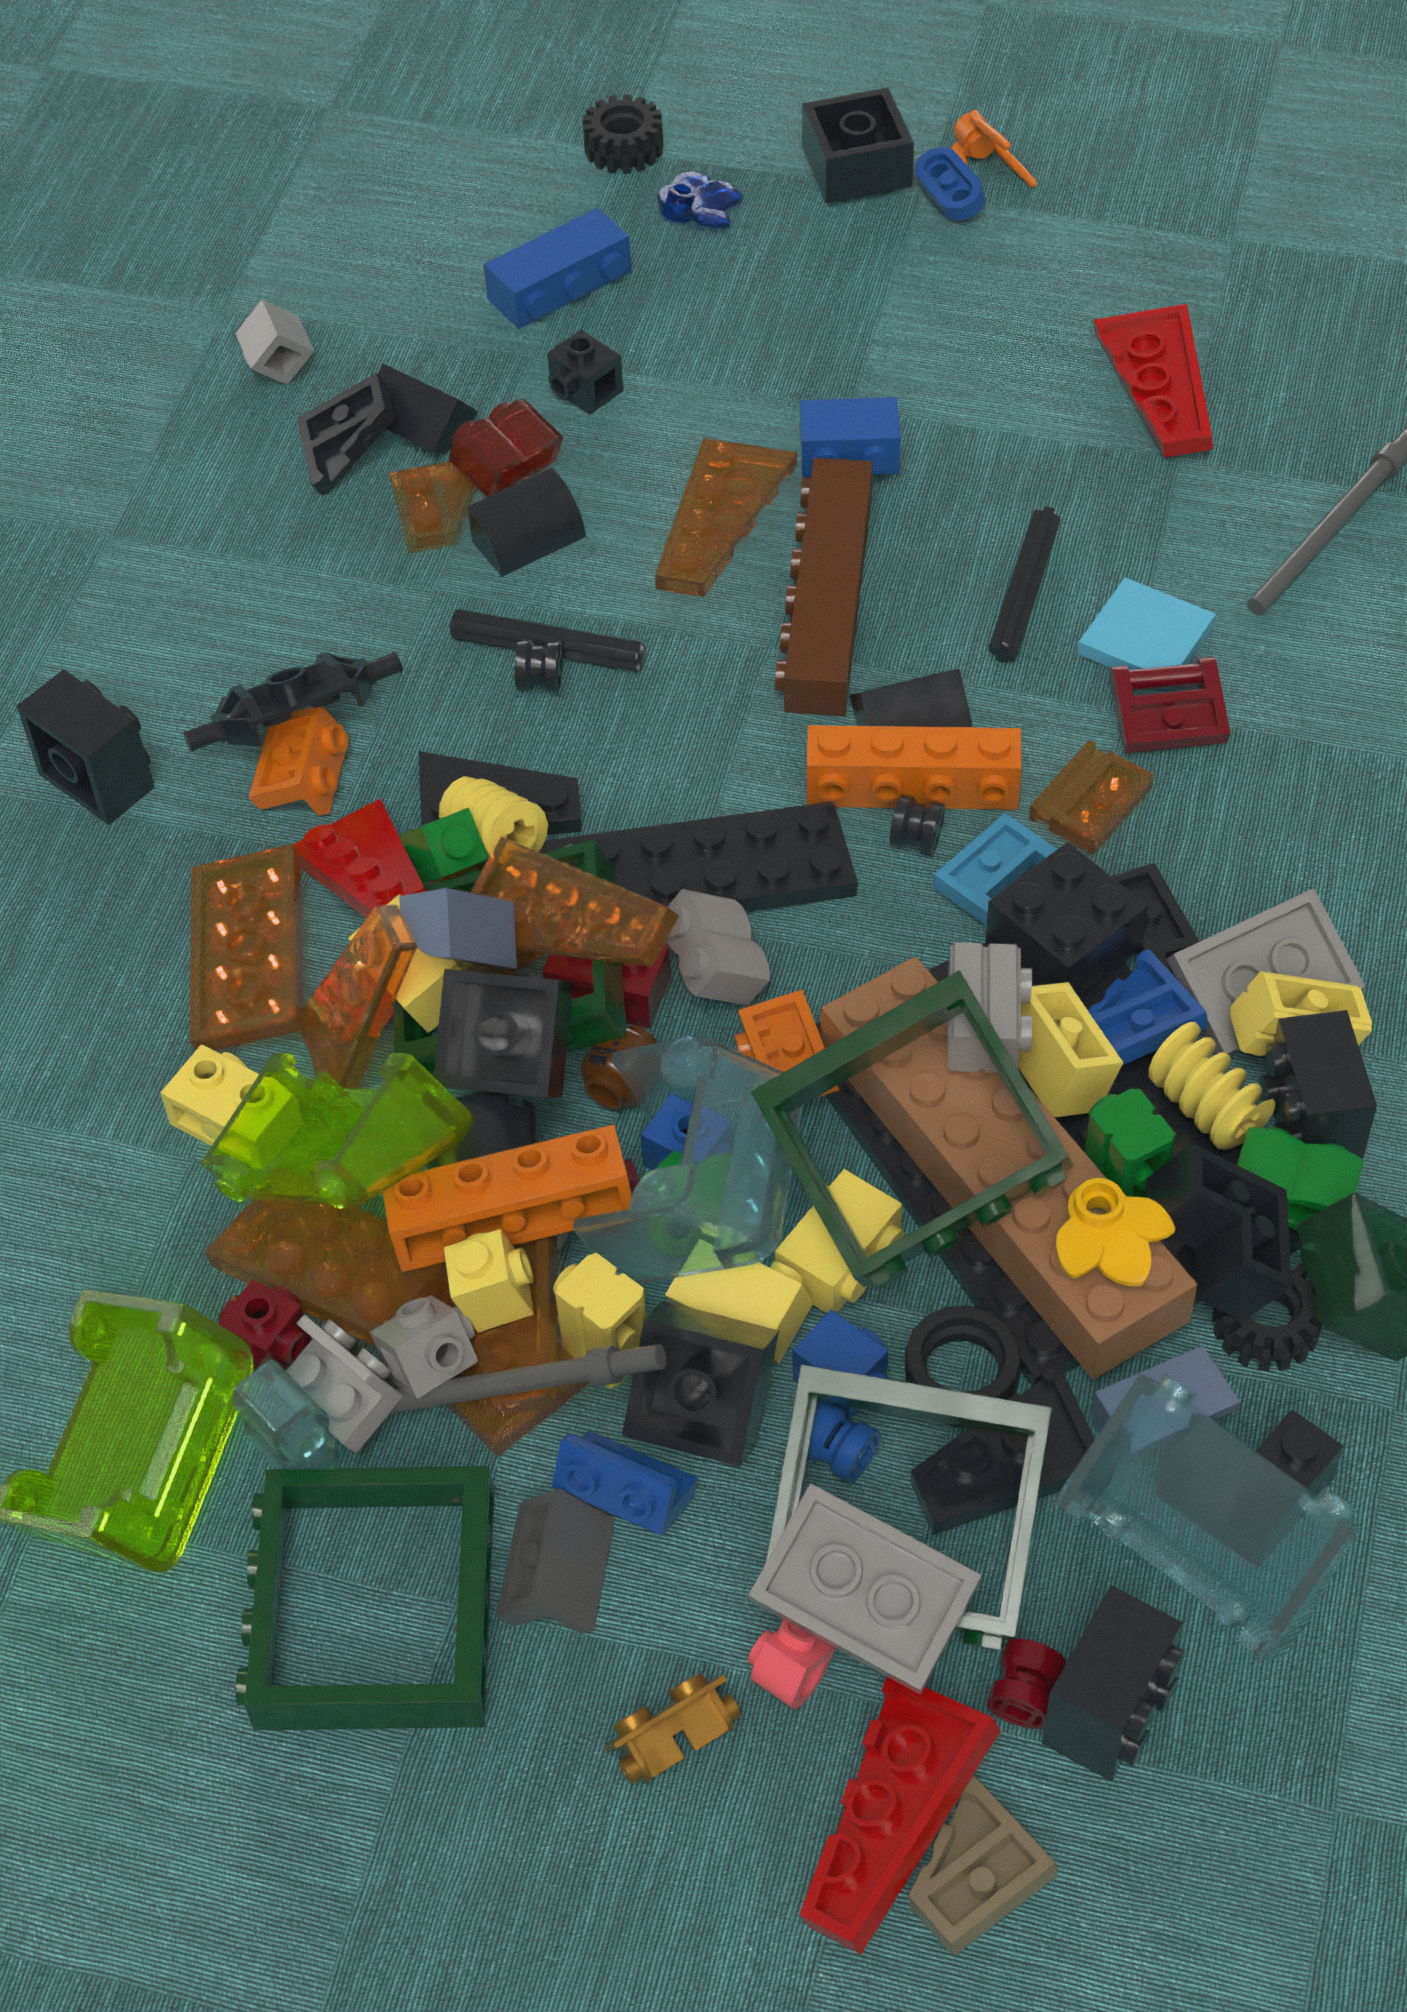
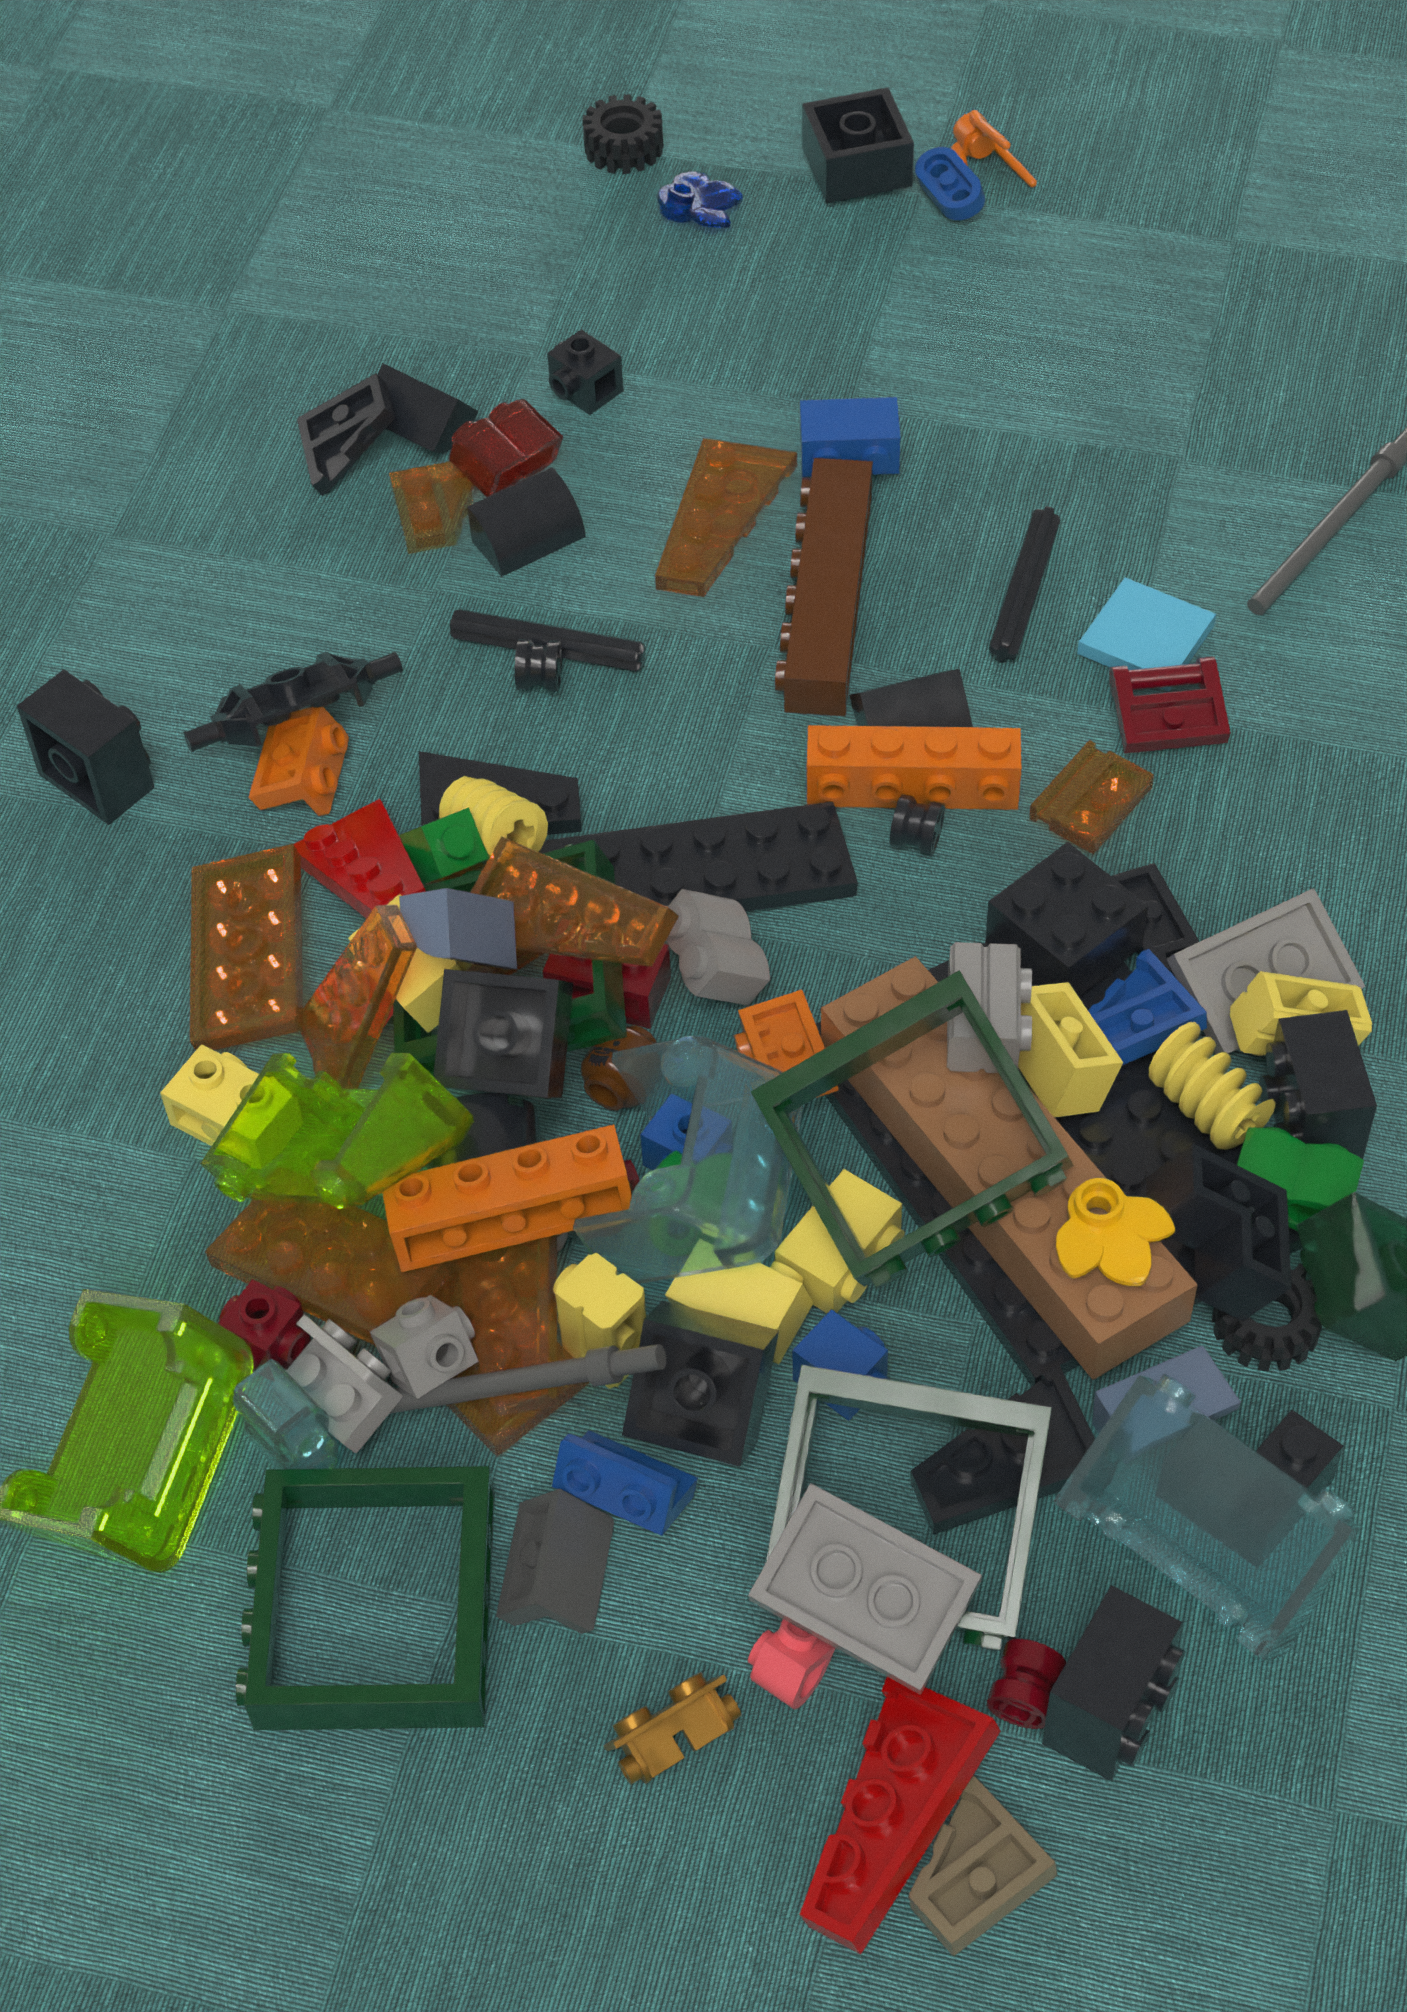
light grey brick [235,299,314,385] -> none
light yellow brick [444,1229,534,1333] -> none
blue brick [484,207,631,329] -> none
blue wheel [809,1402,881,1485] -> none
black tyre [905,1306,1021,1427] -> none
dark azure plate [933,813,1057,929] -> none
green brick [1084,1088,1176,1198] -> none
red wing [1093,304,1213,458] -> none

